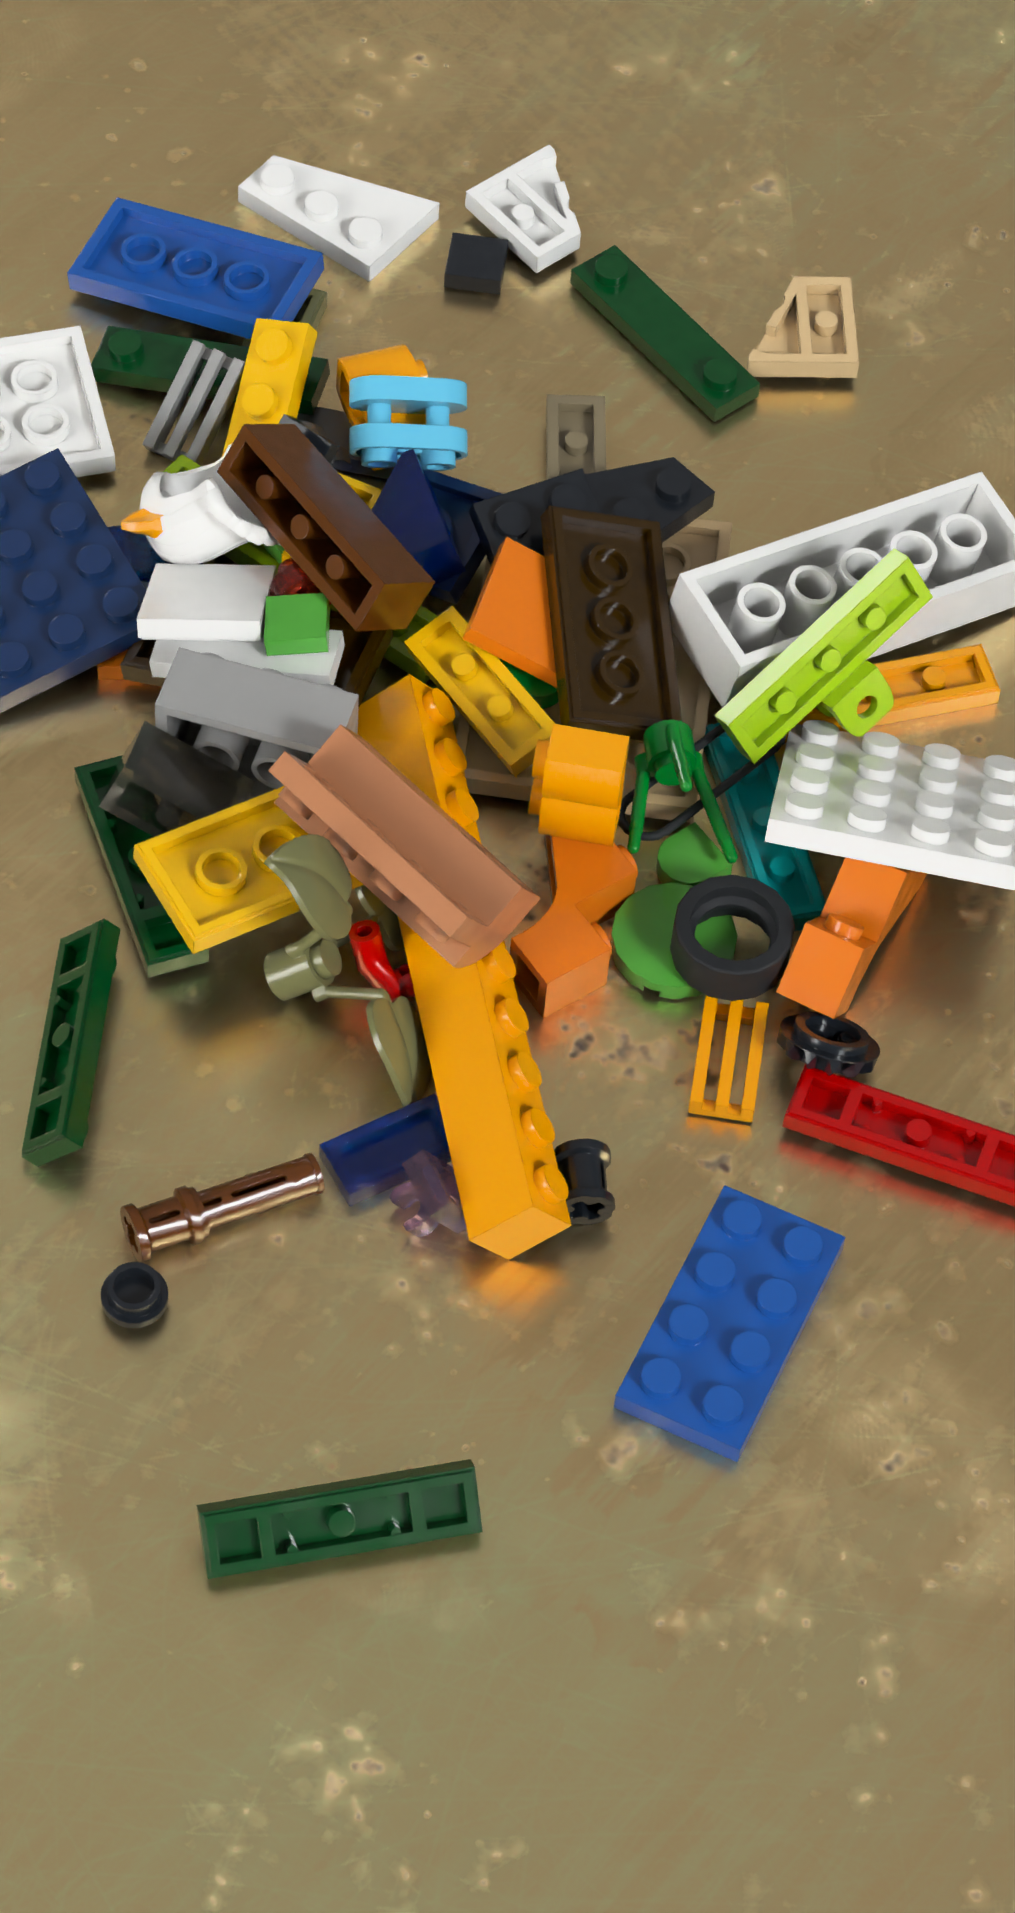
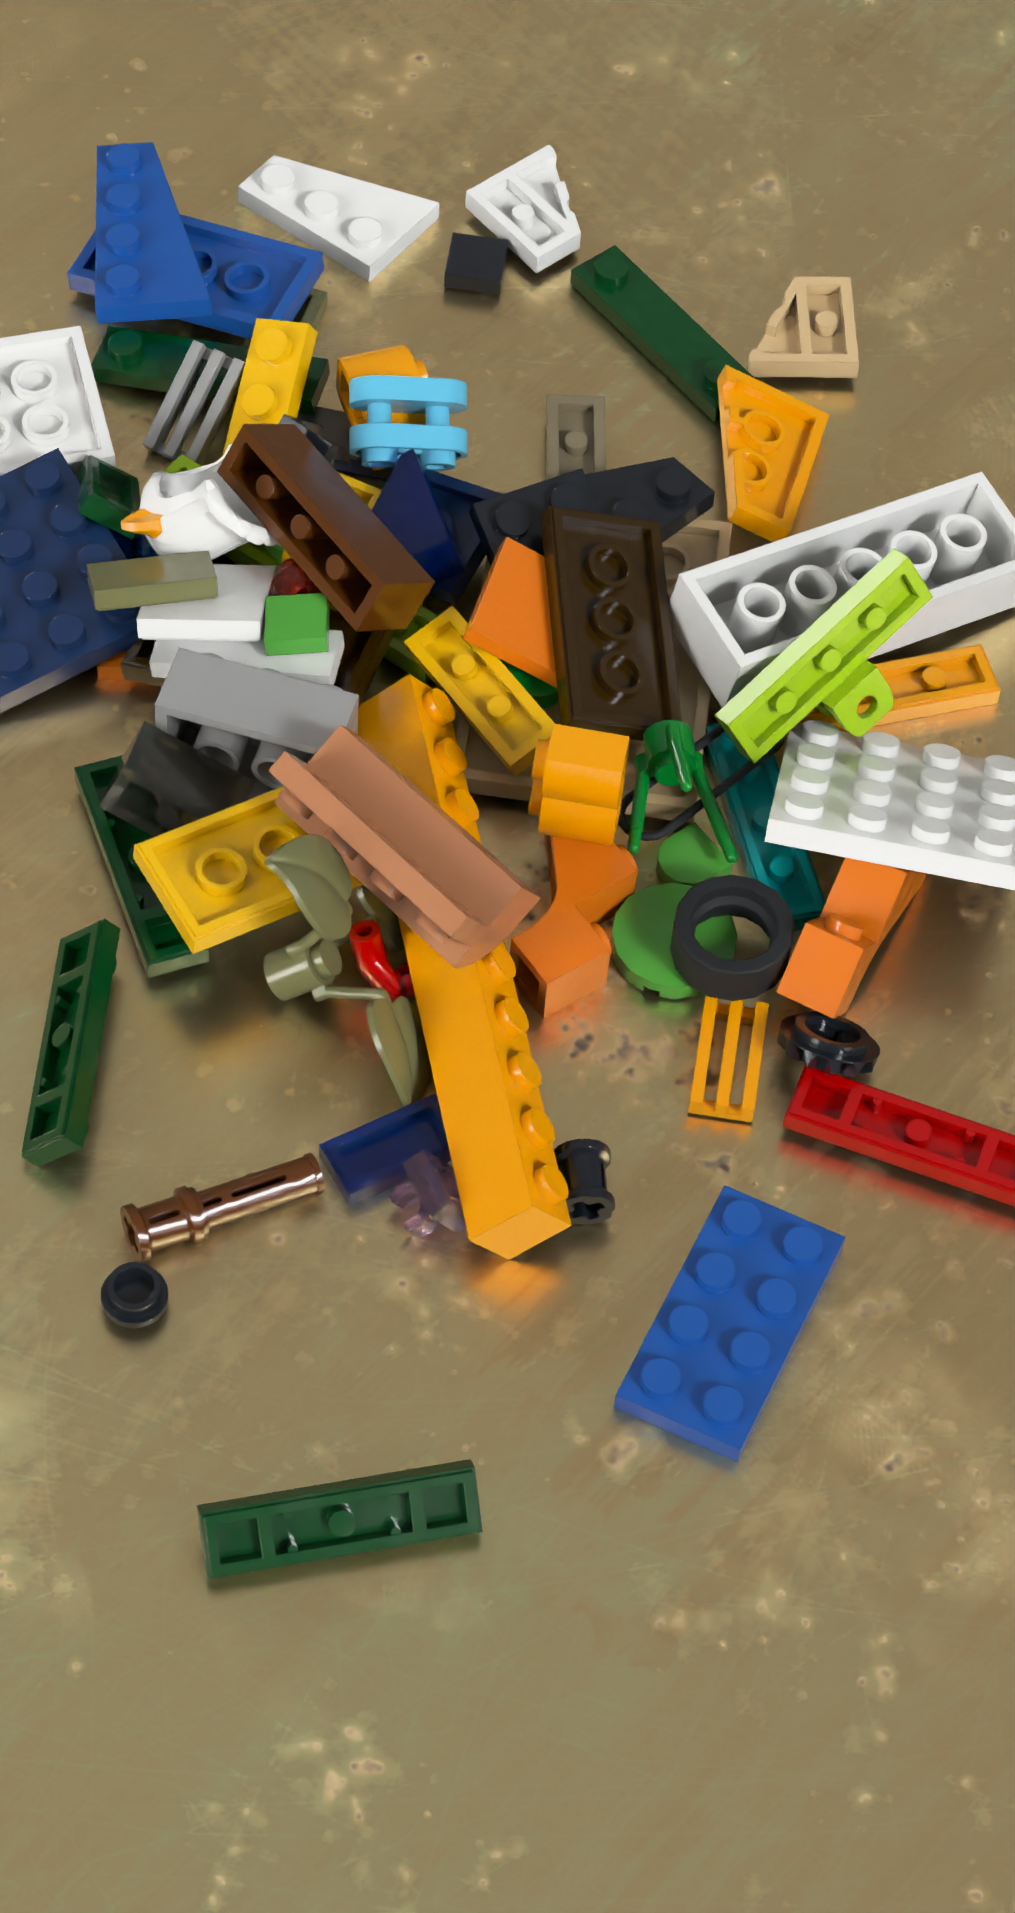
none -> dark green tile [77,455,141,539]
none -> olive tile [87,551,218,611]
none -> blue wing [95,142,213,324]
none -> light orange wing [717,365,830,542]

